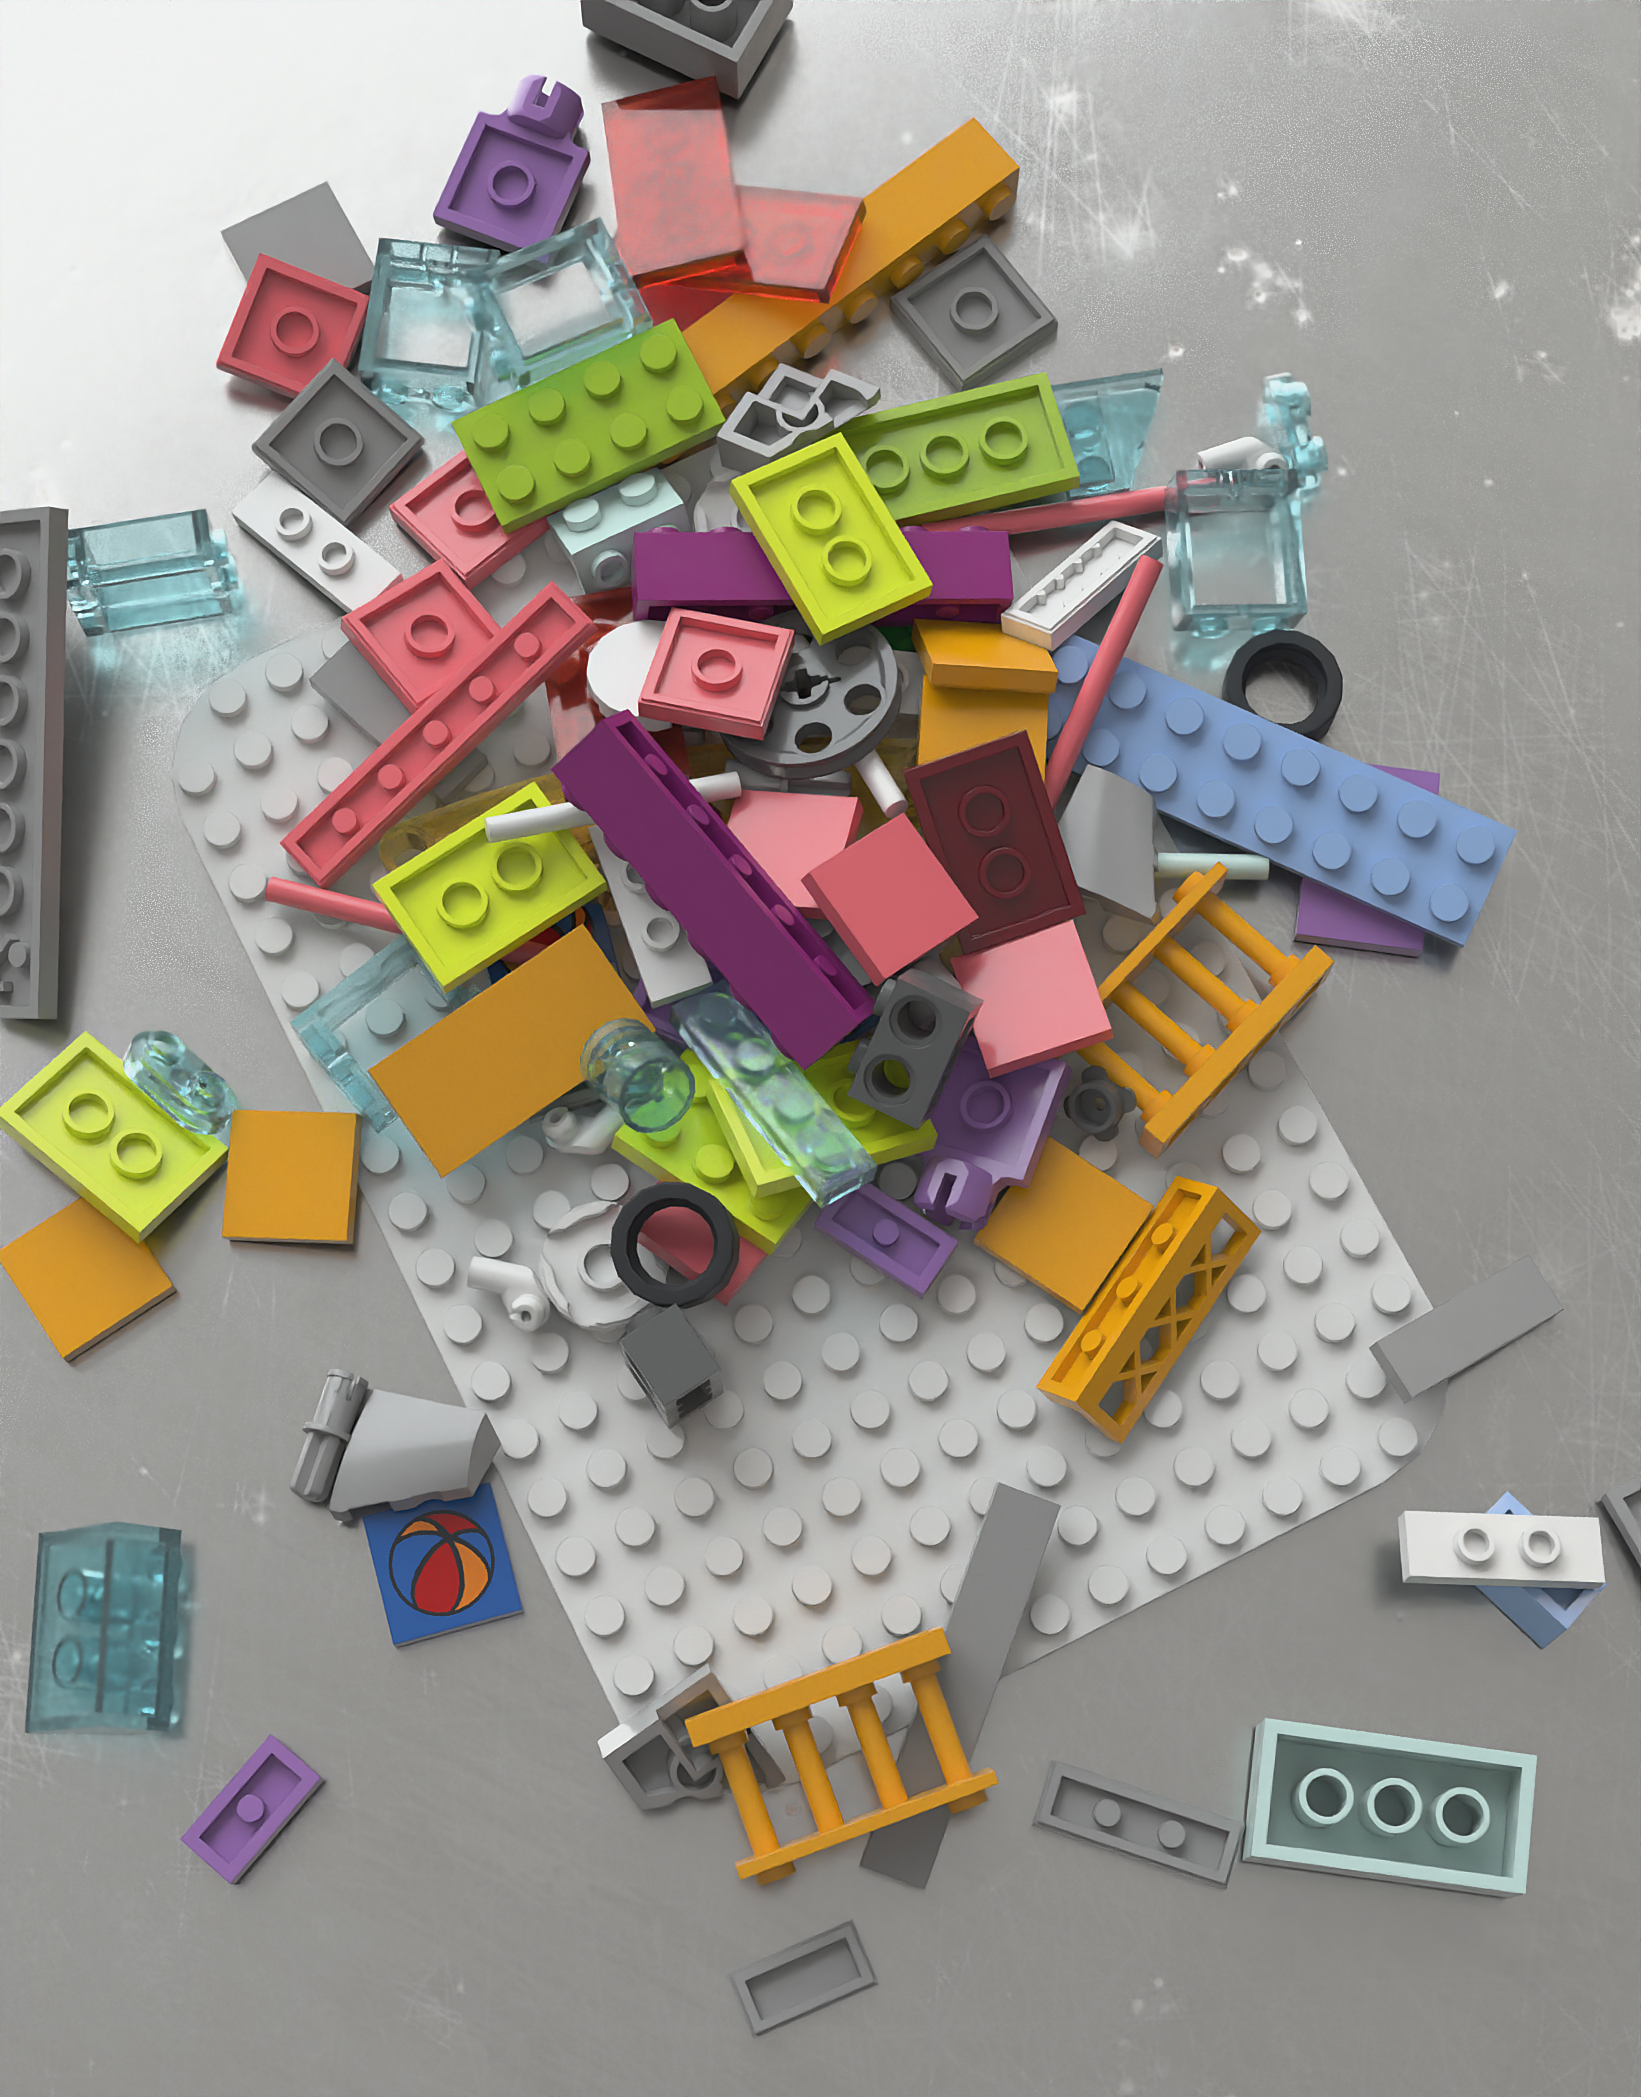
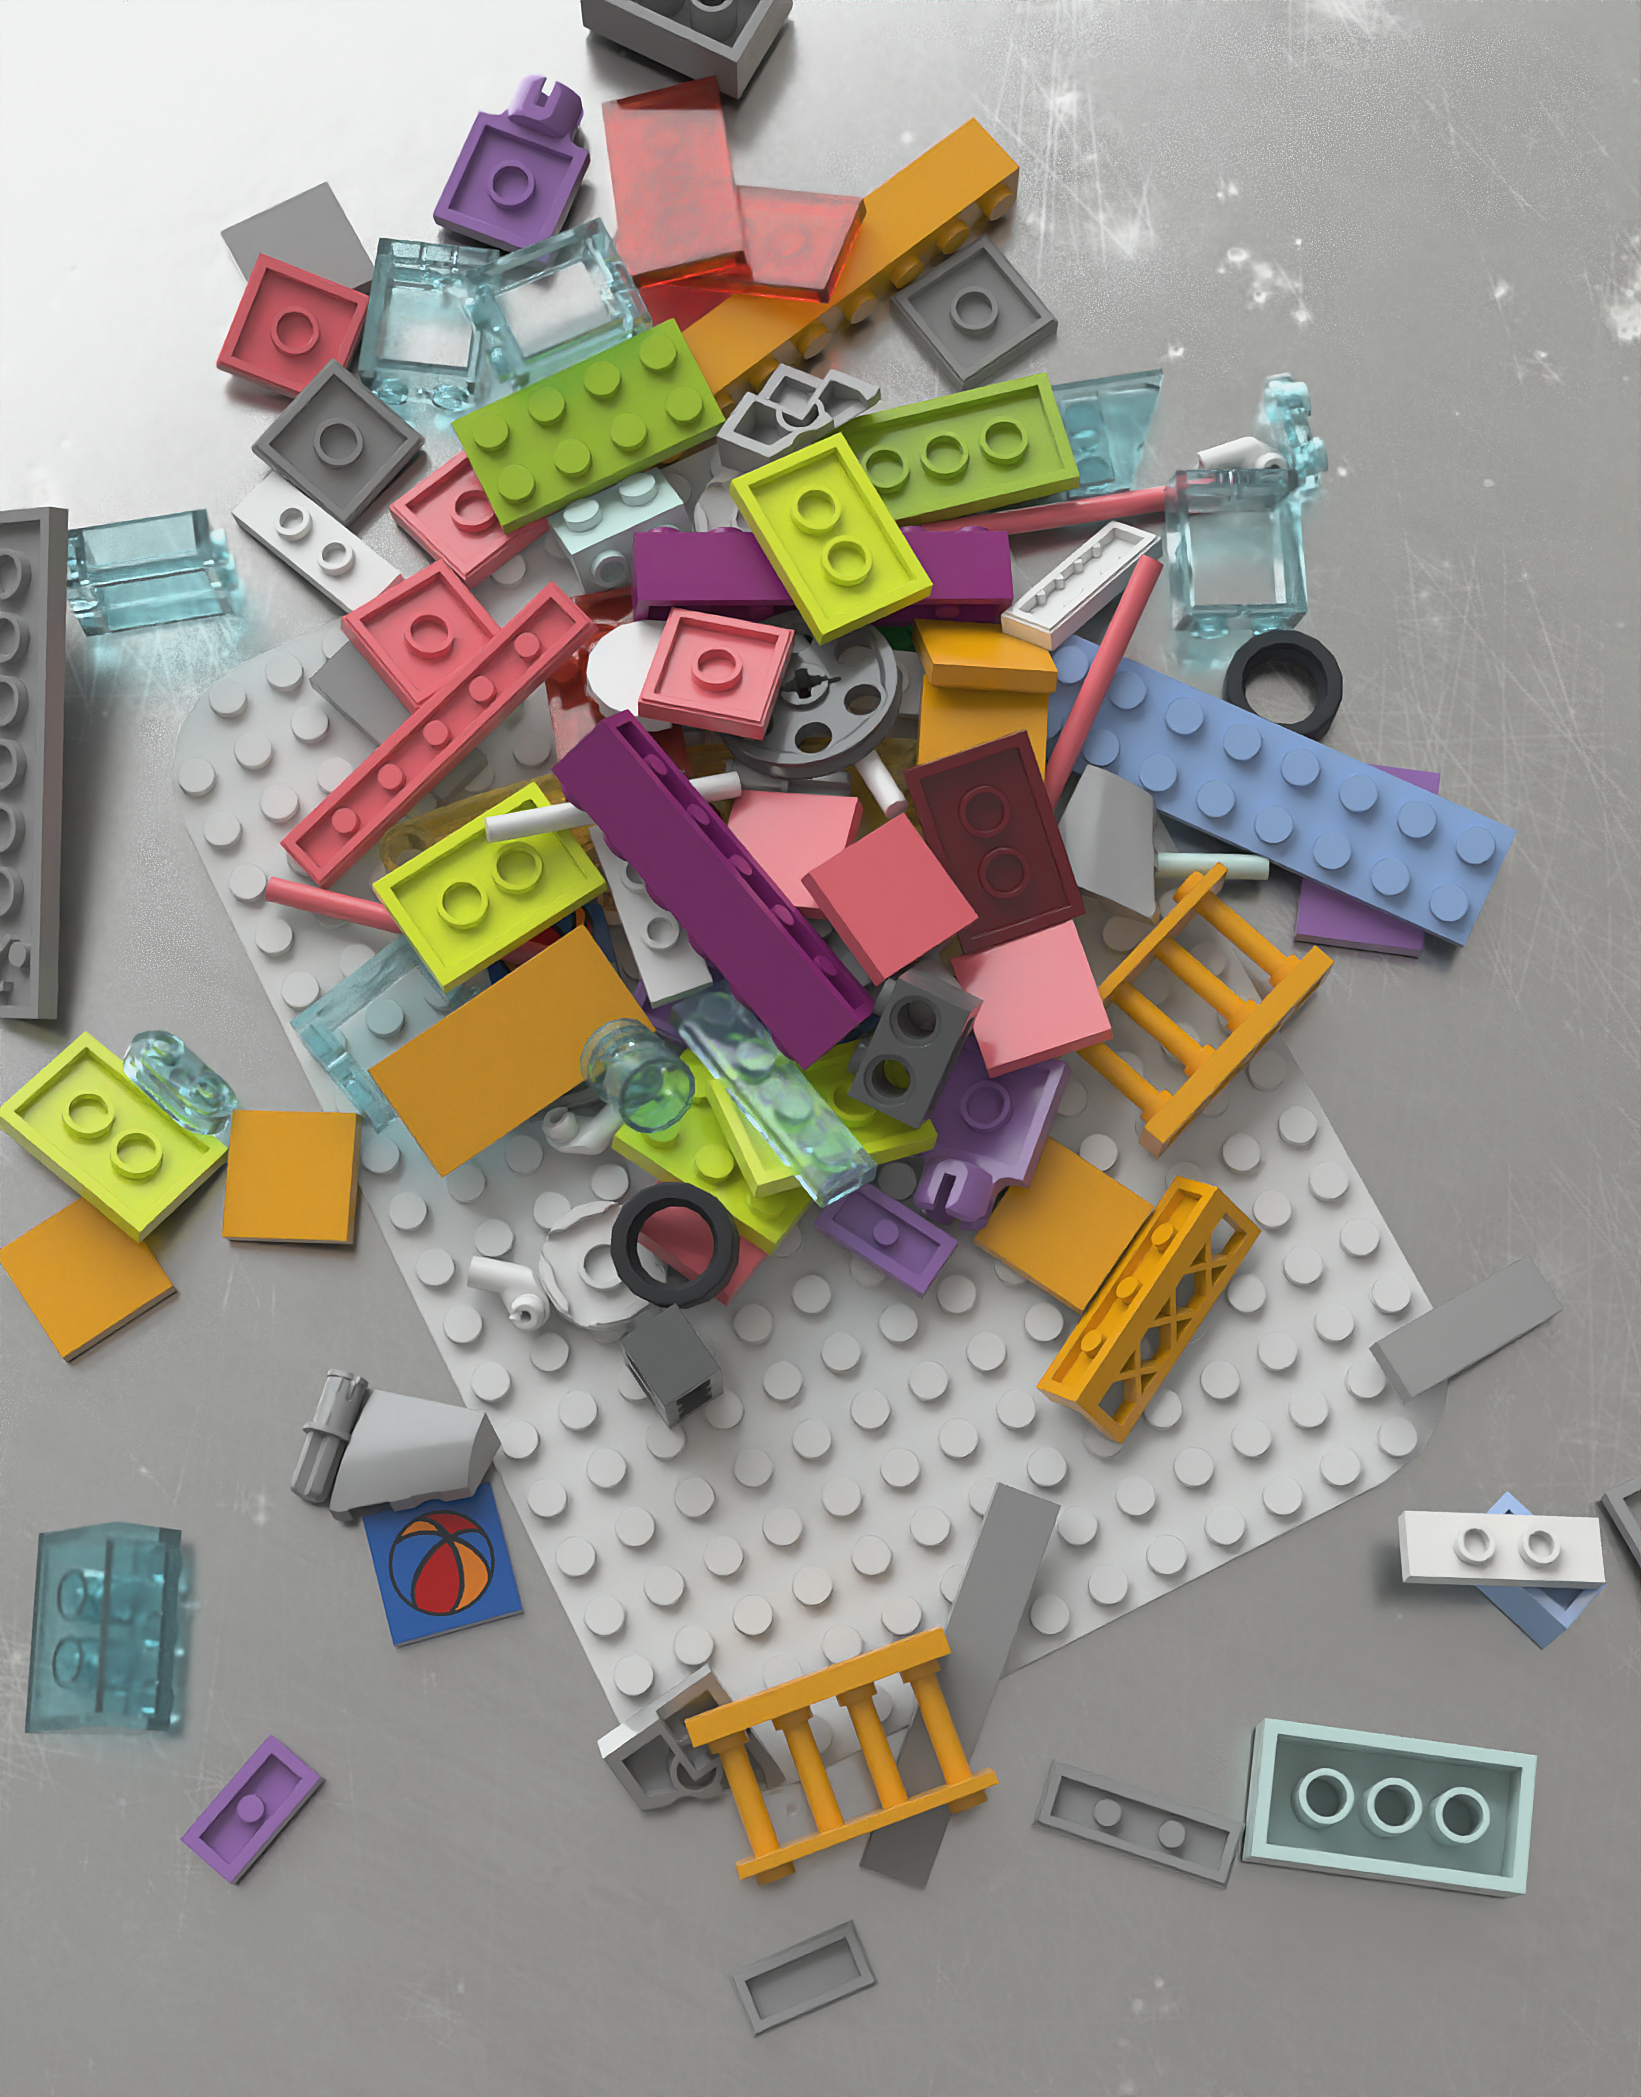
dark grey plate [1063,1065,1137,1142] -> none

